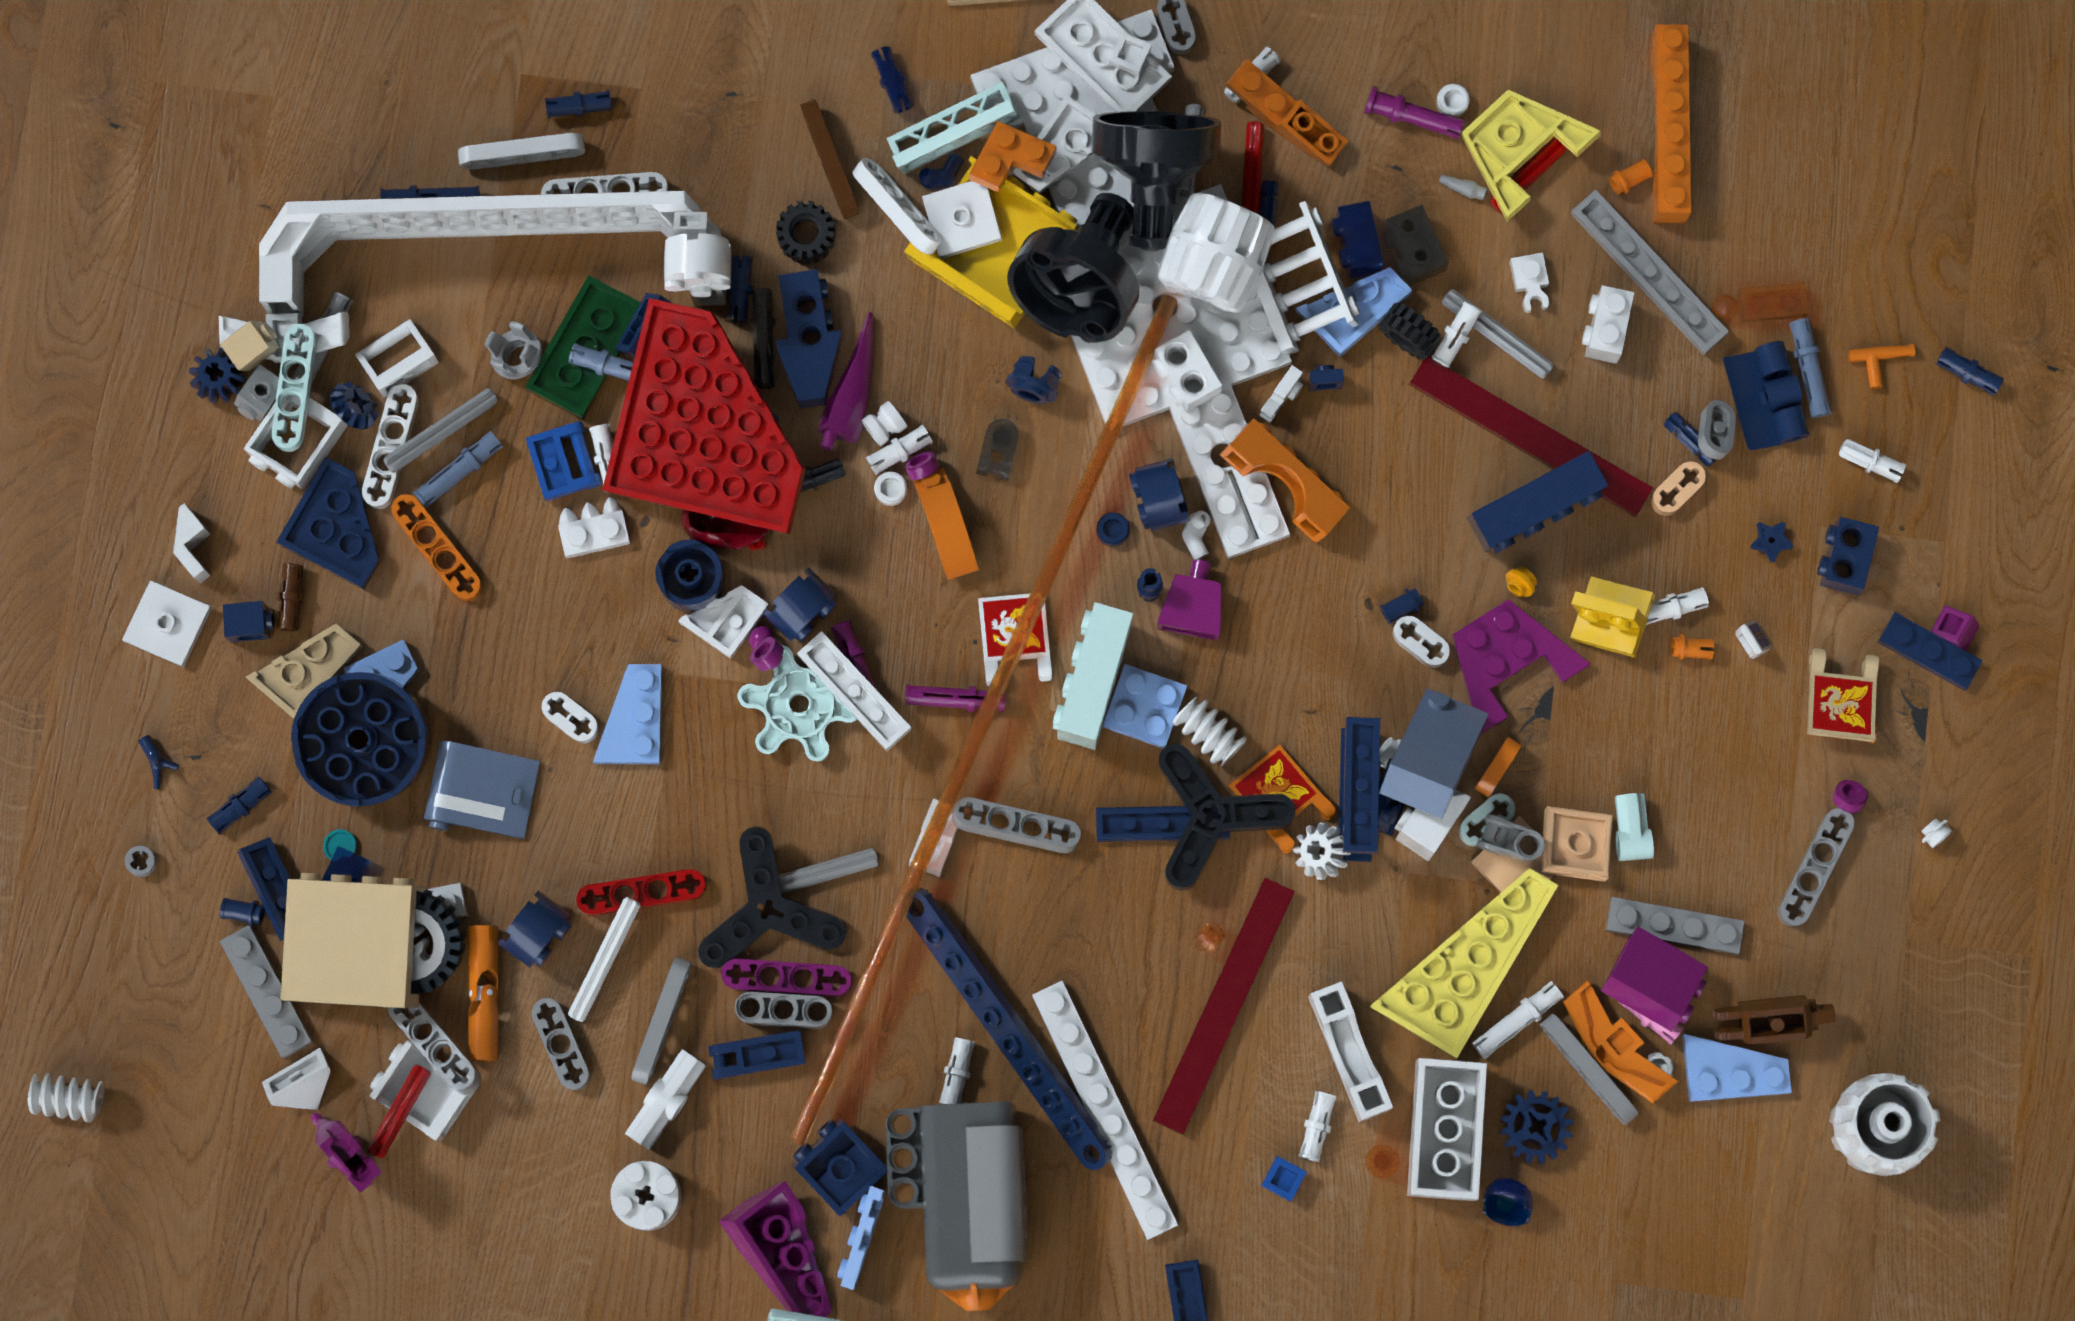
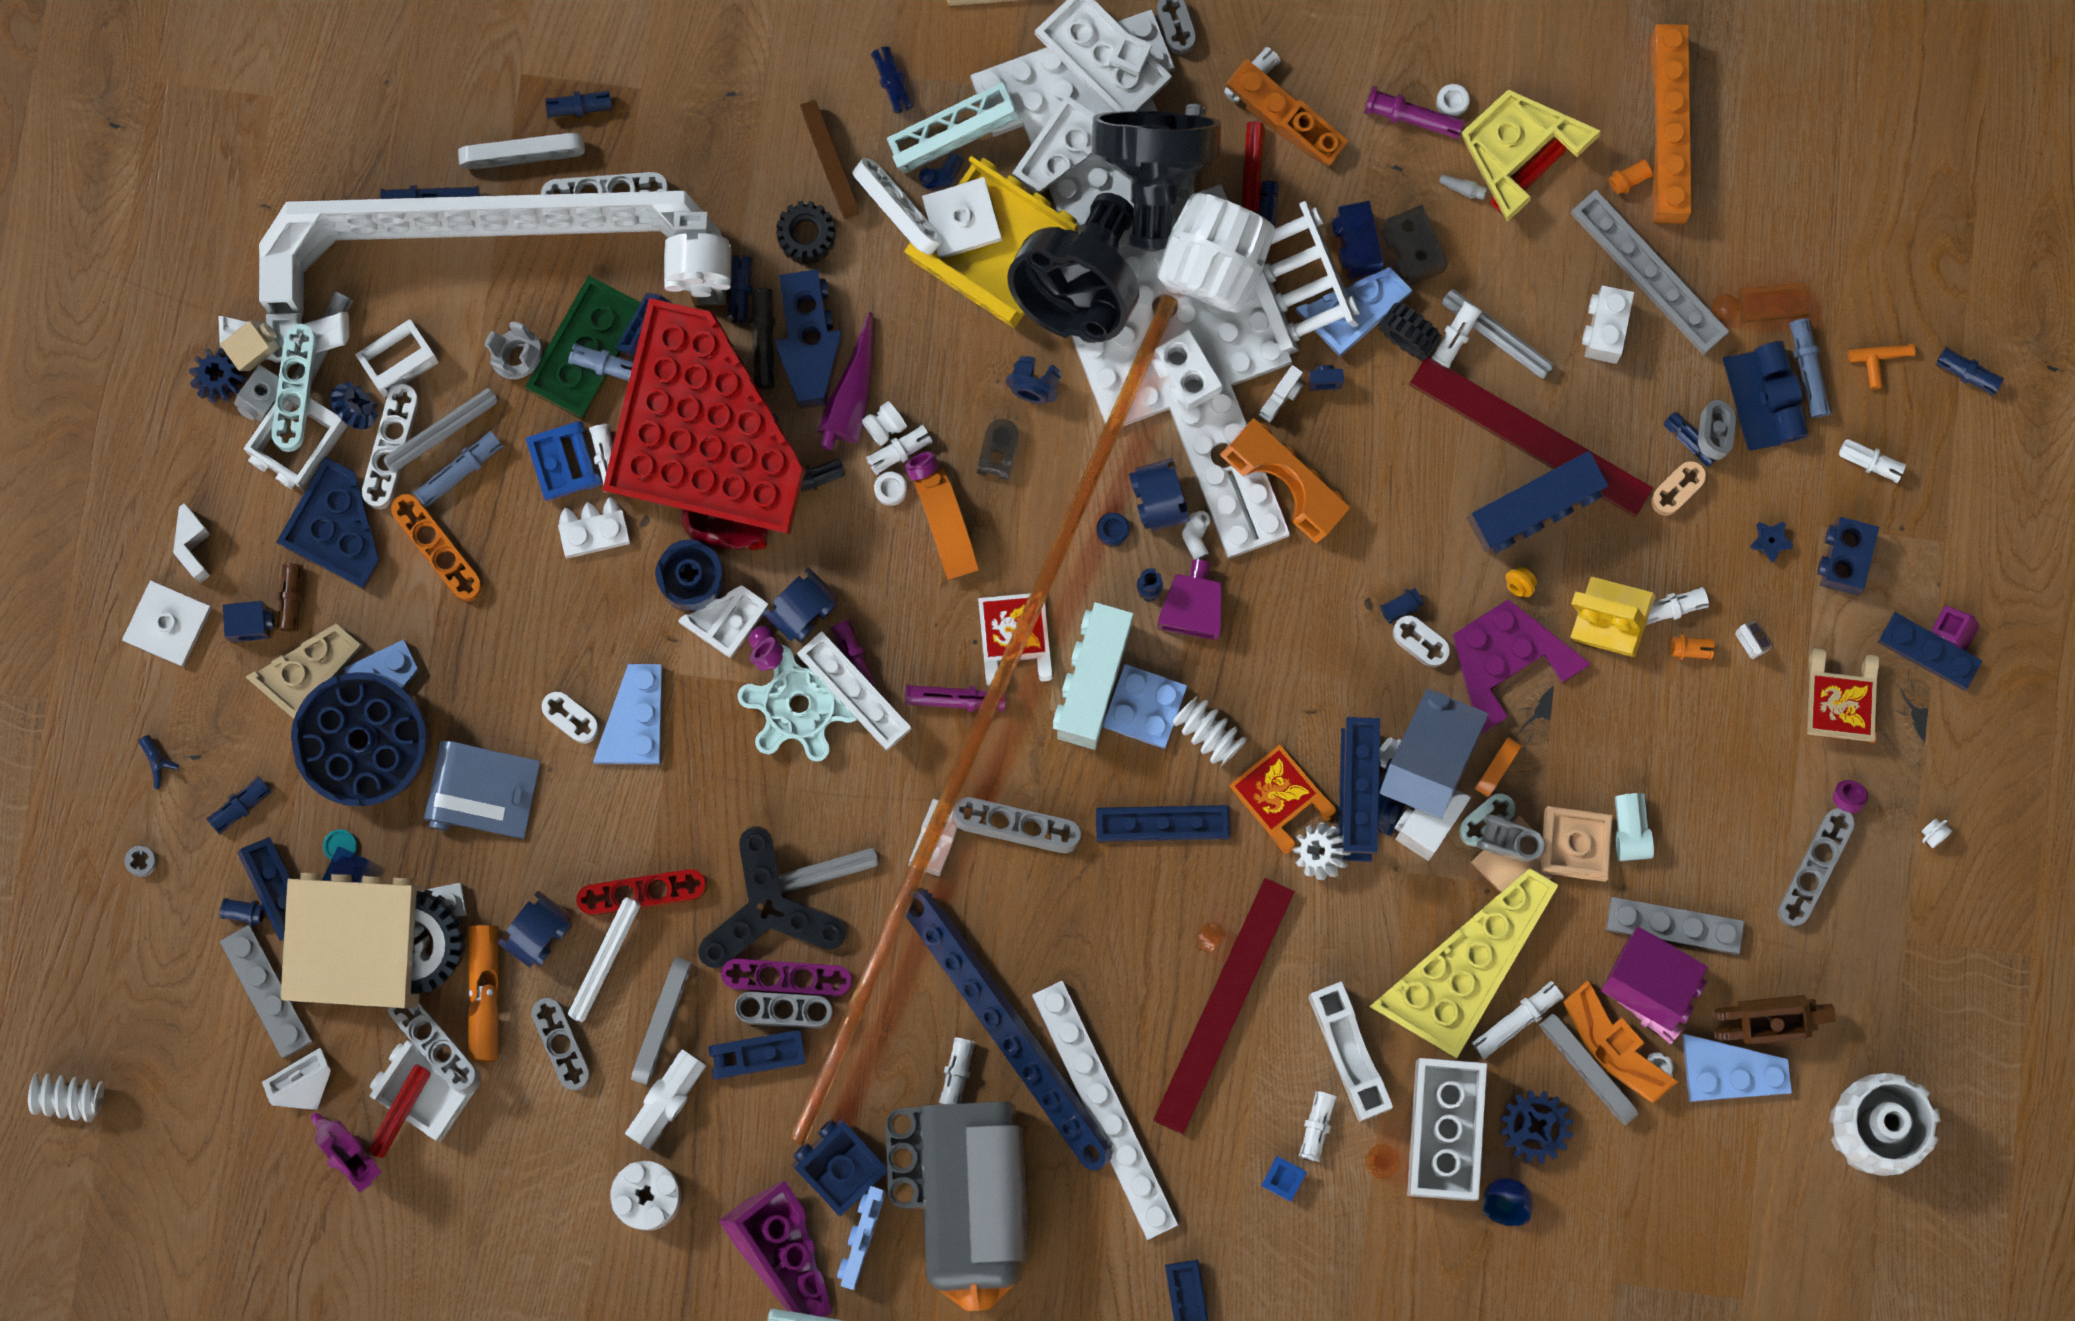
orange plate [969,121,1057,192] -> none
black piece [1159,744,1295,891] -> none
white plate [1509,253,1549,313] -> none

